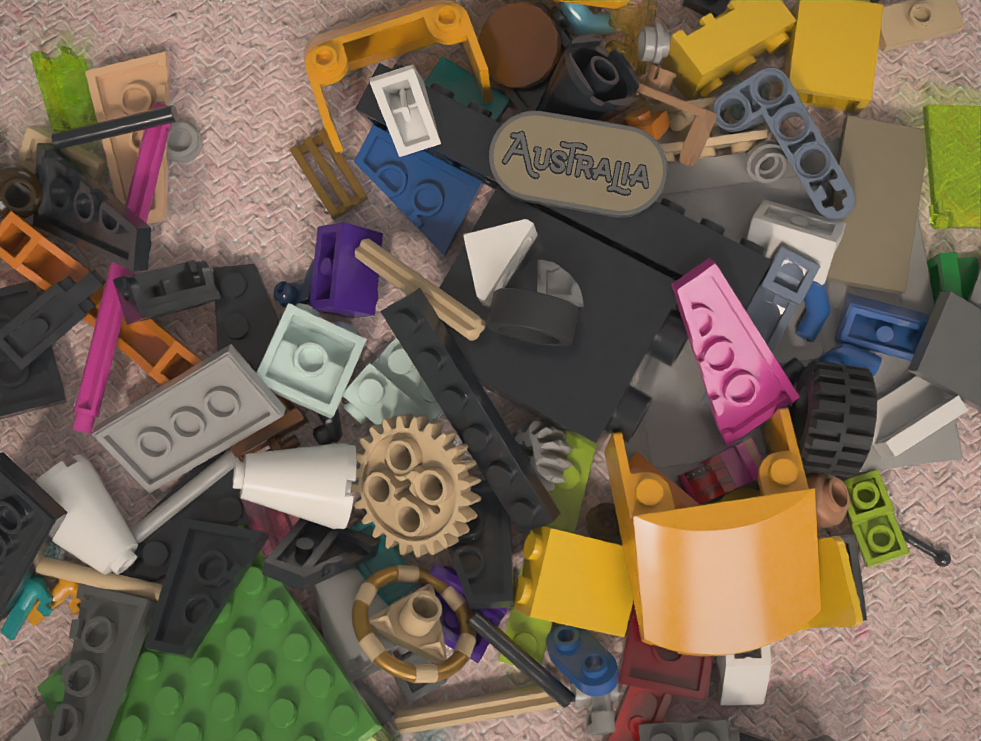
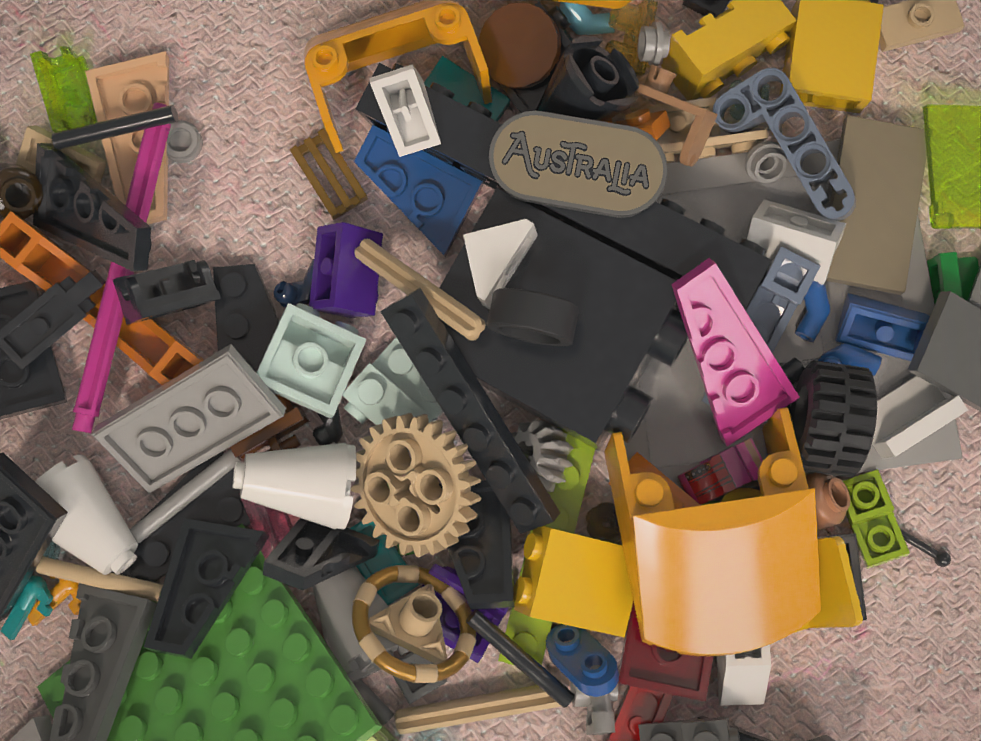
light grey tile [537,260,584,307] -> none

